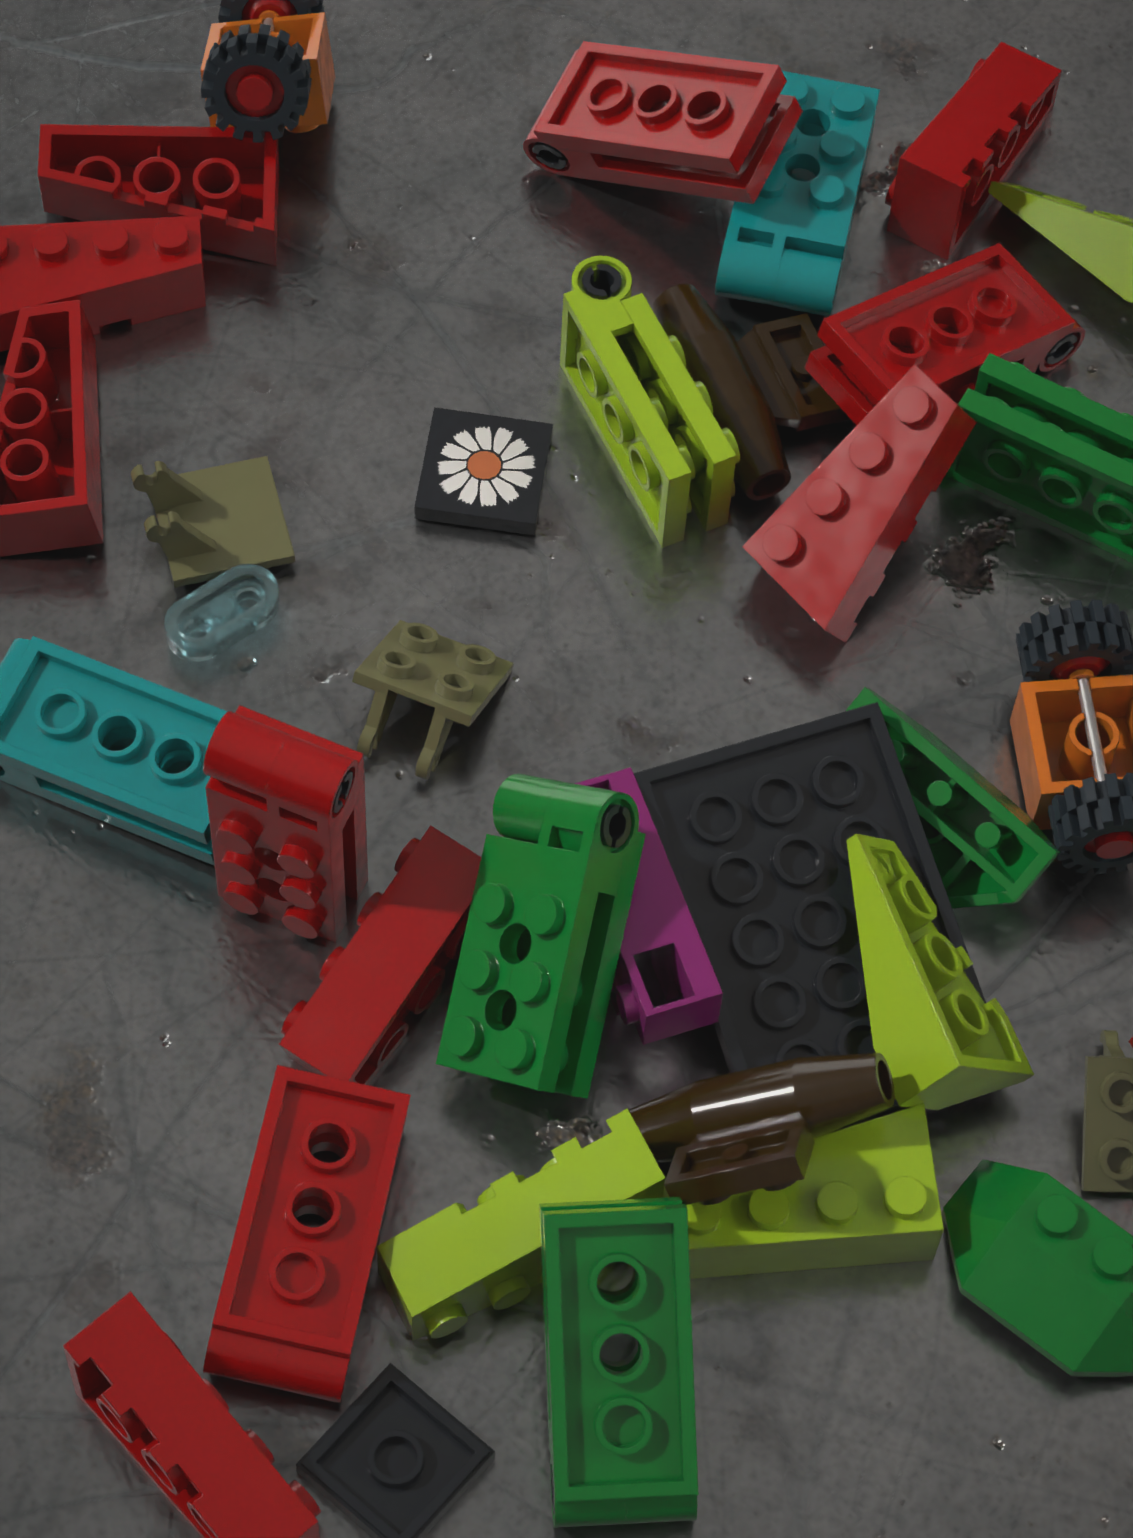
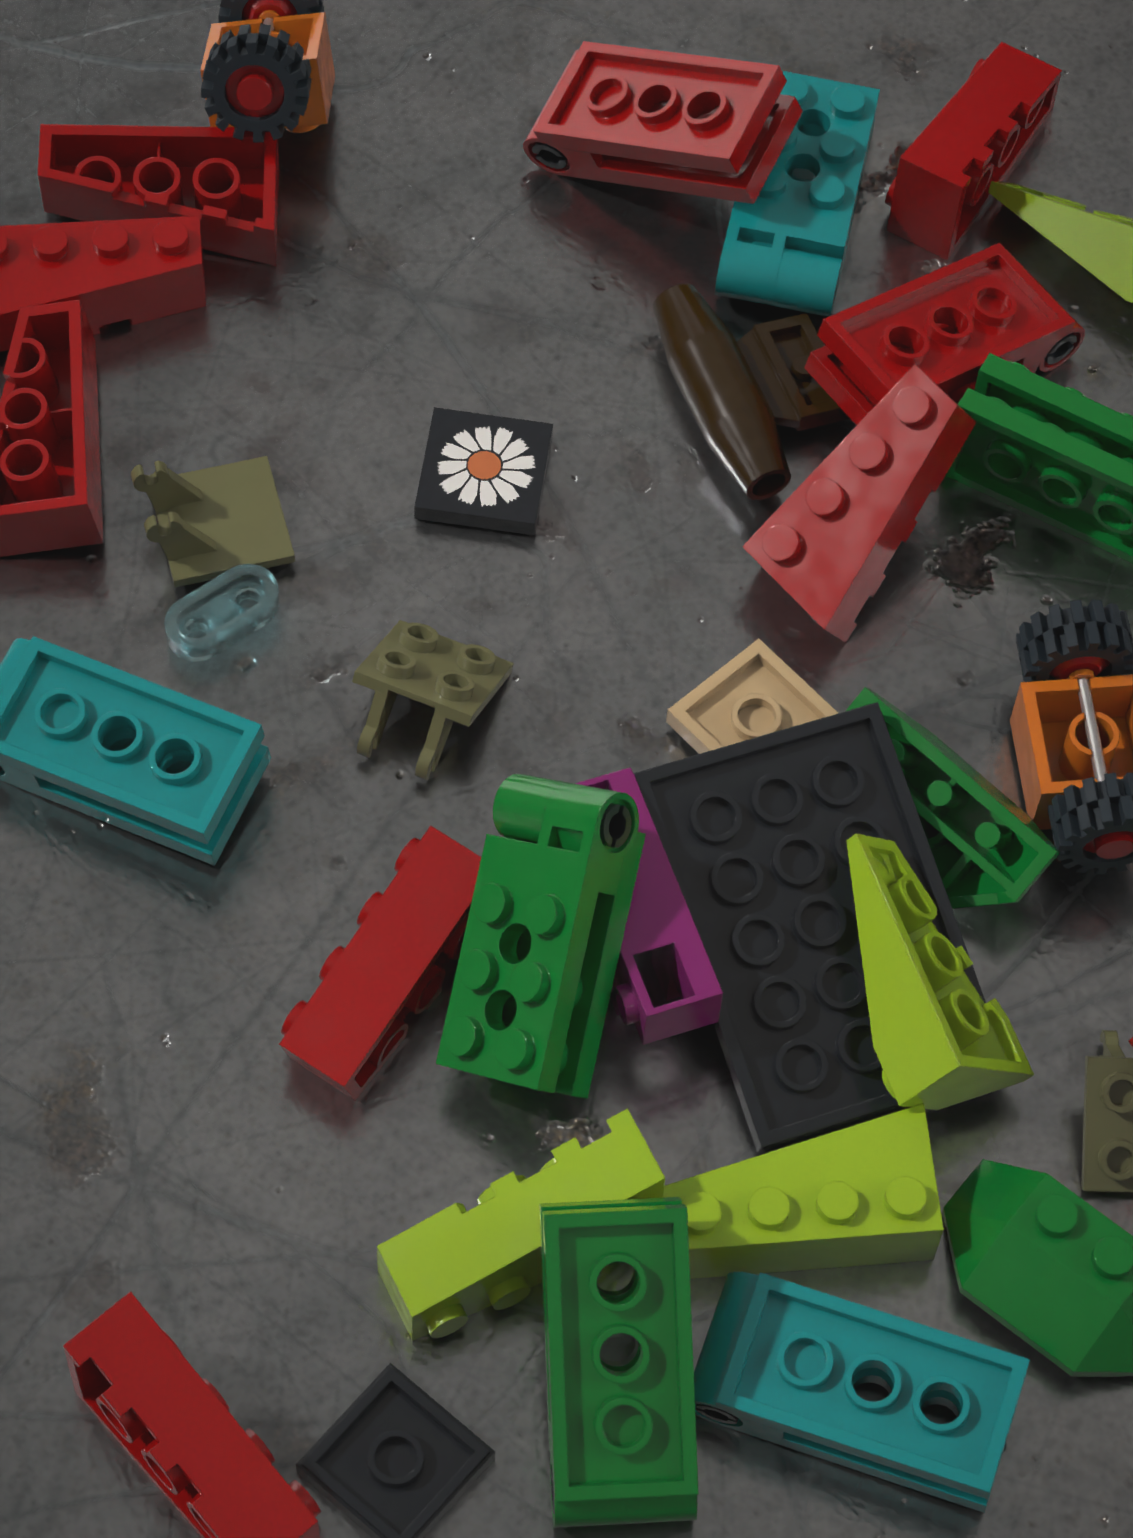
red hinge [203,705,368,943] -> none
red hinge [203,1065,411,1403] -> none
lime hinge [560,255,740,548] -> none
dark brown plate [629,1053,895,1205] -> none
none -> tan plate [666,639,838,754]
none -> teal hinge [694,1272,1030,1513]

